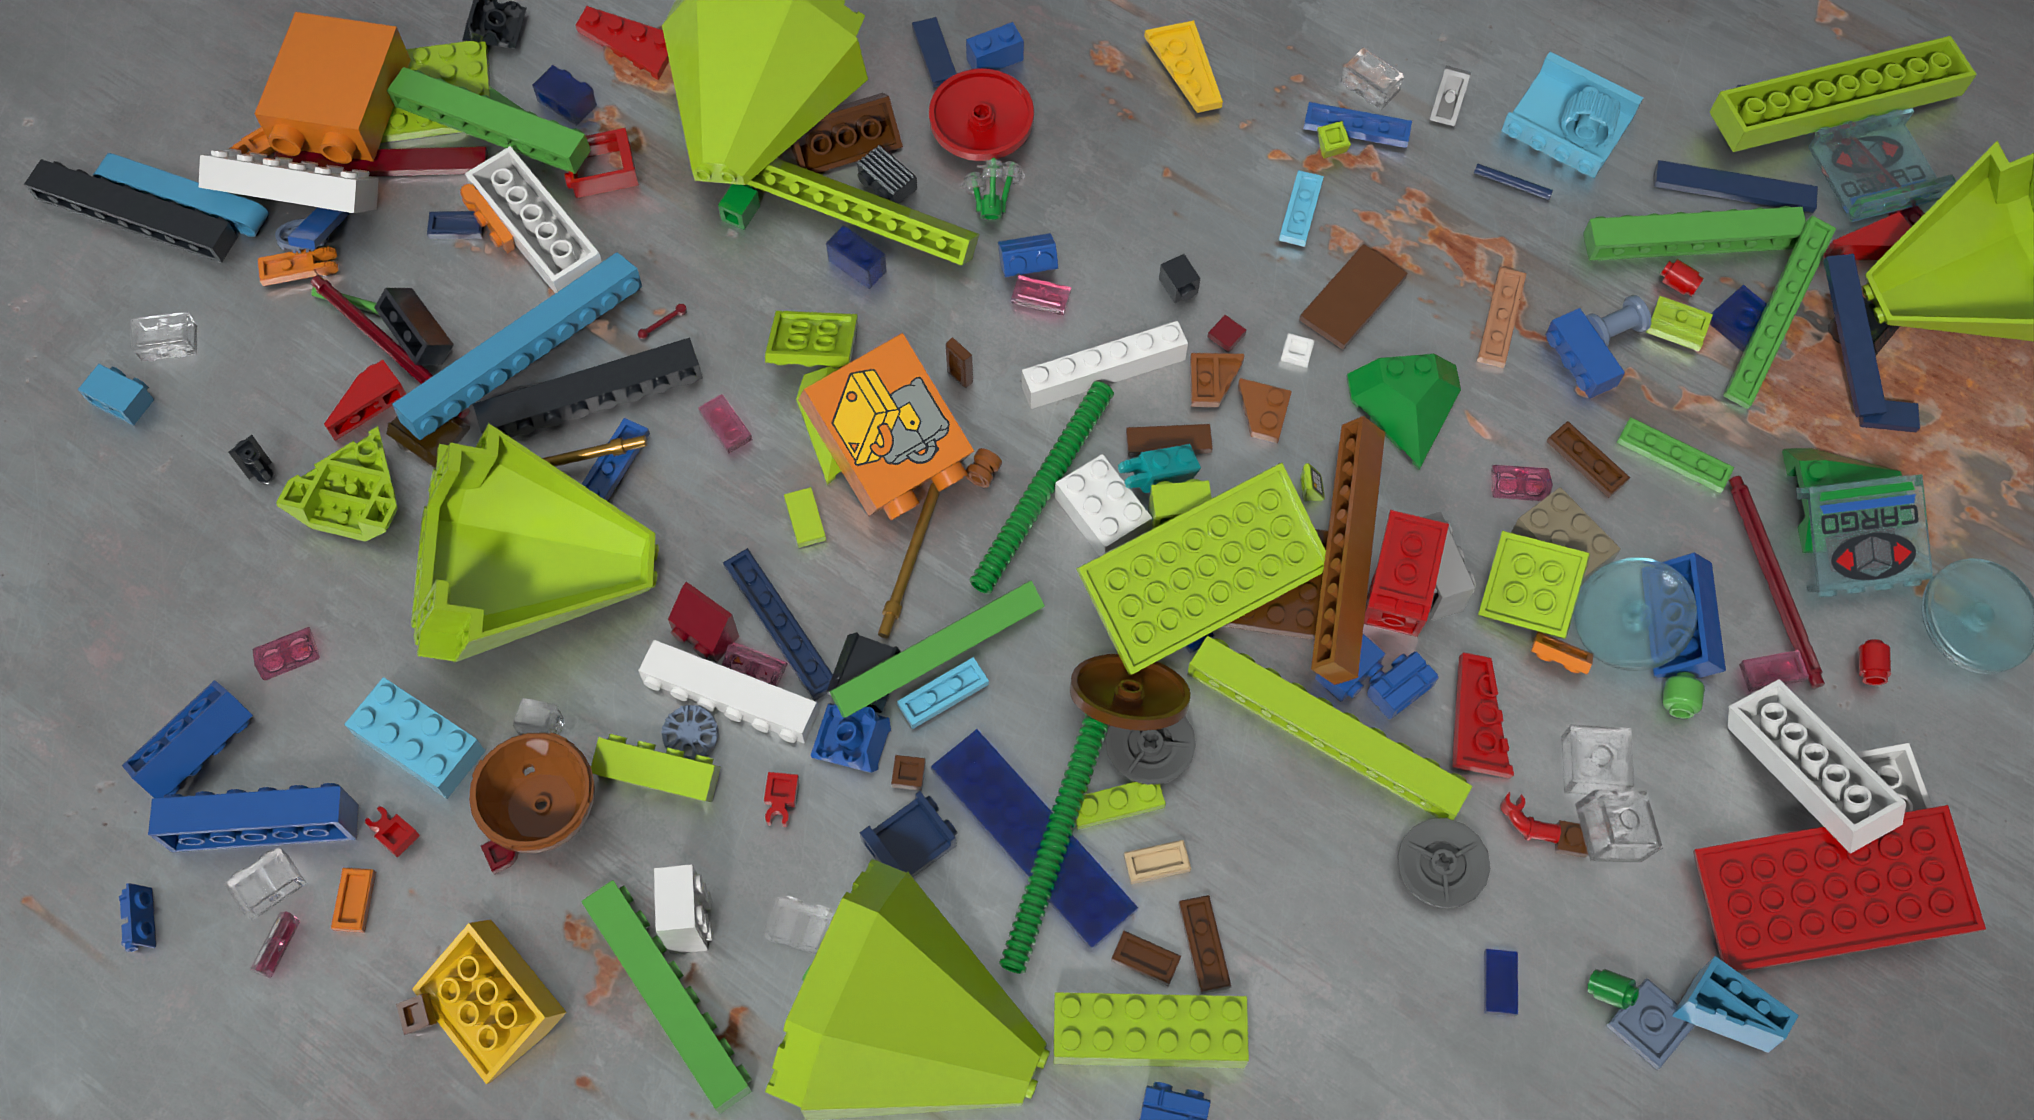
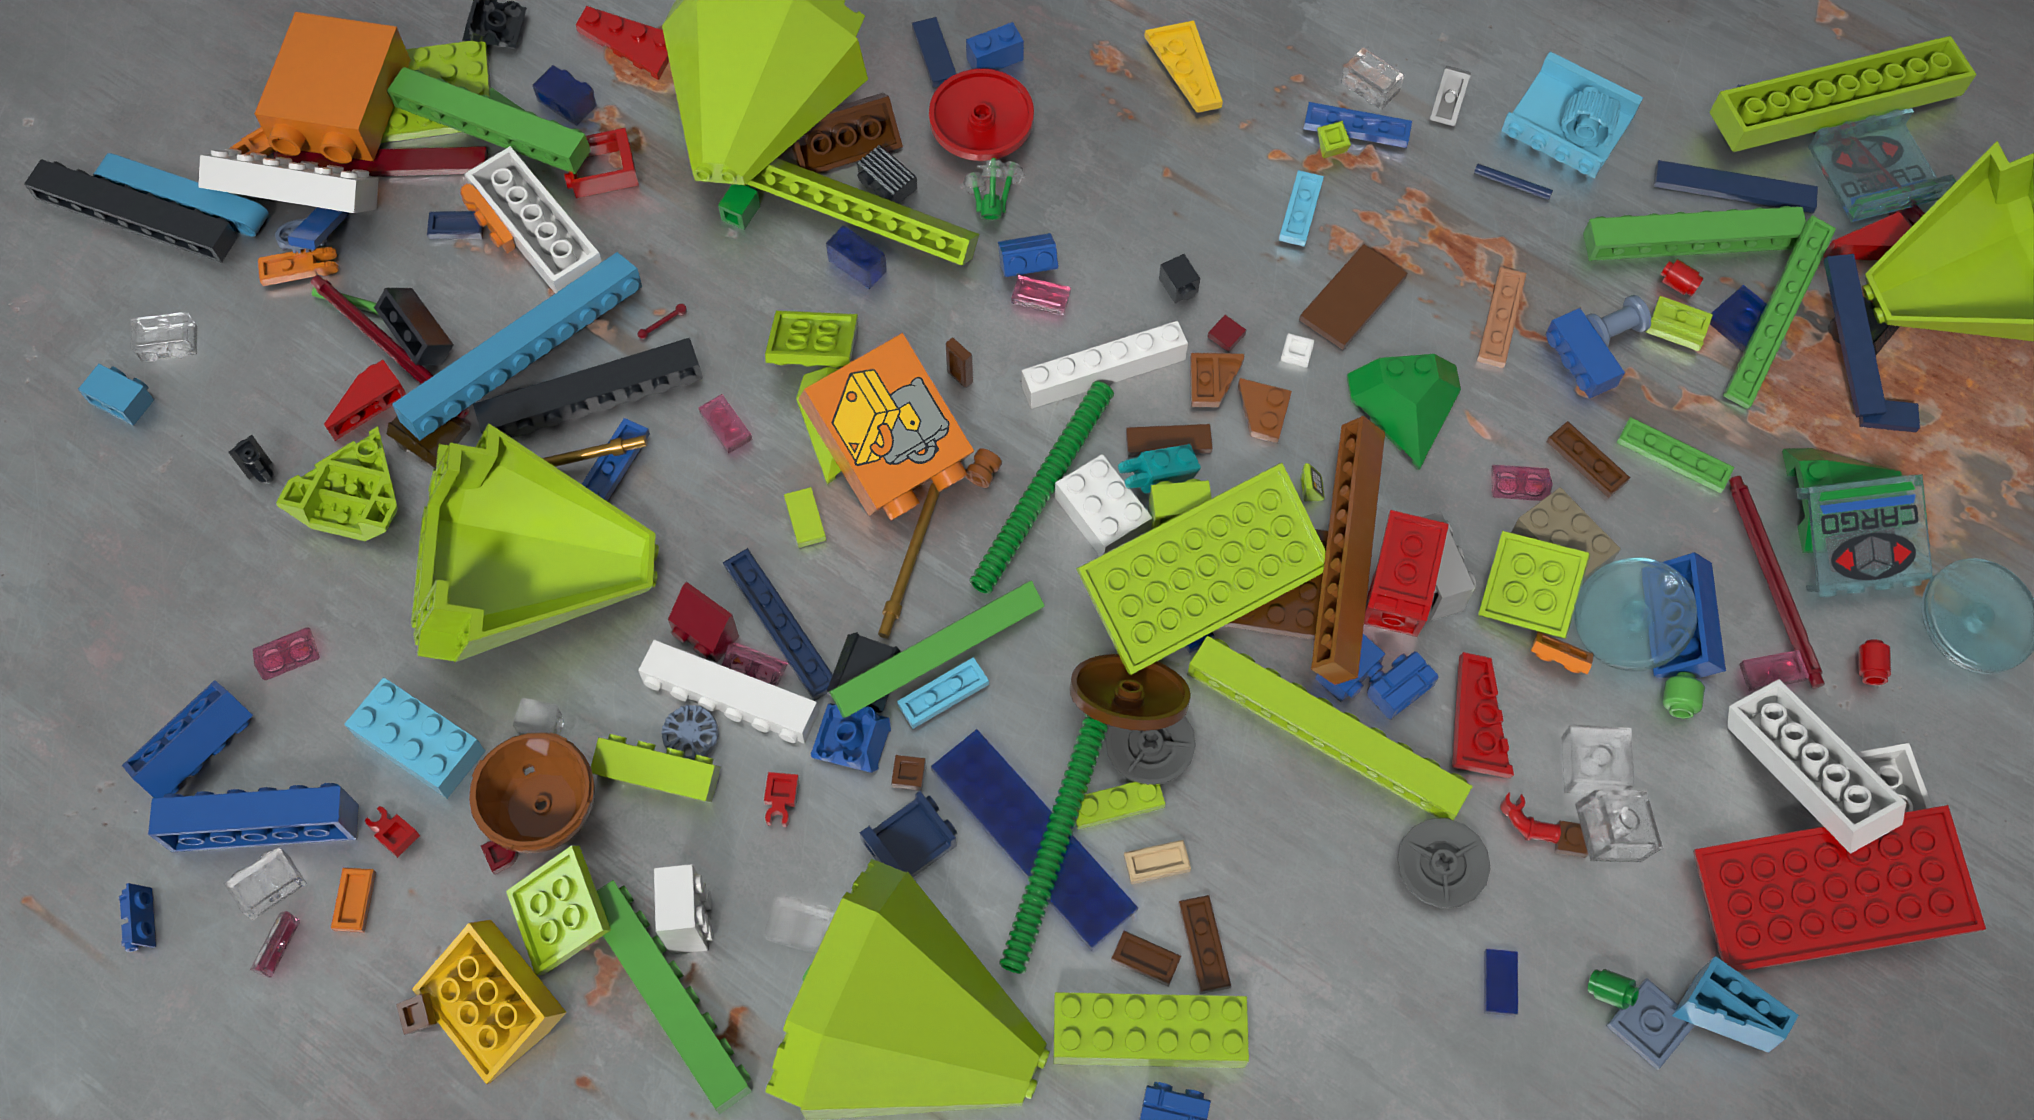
none -> lime plate [506,845,611,975]

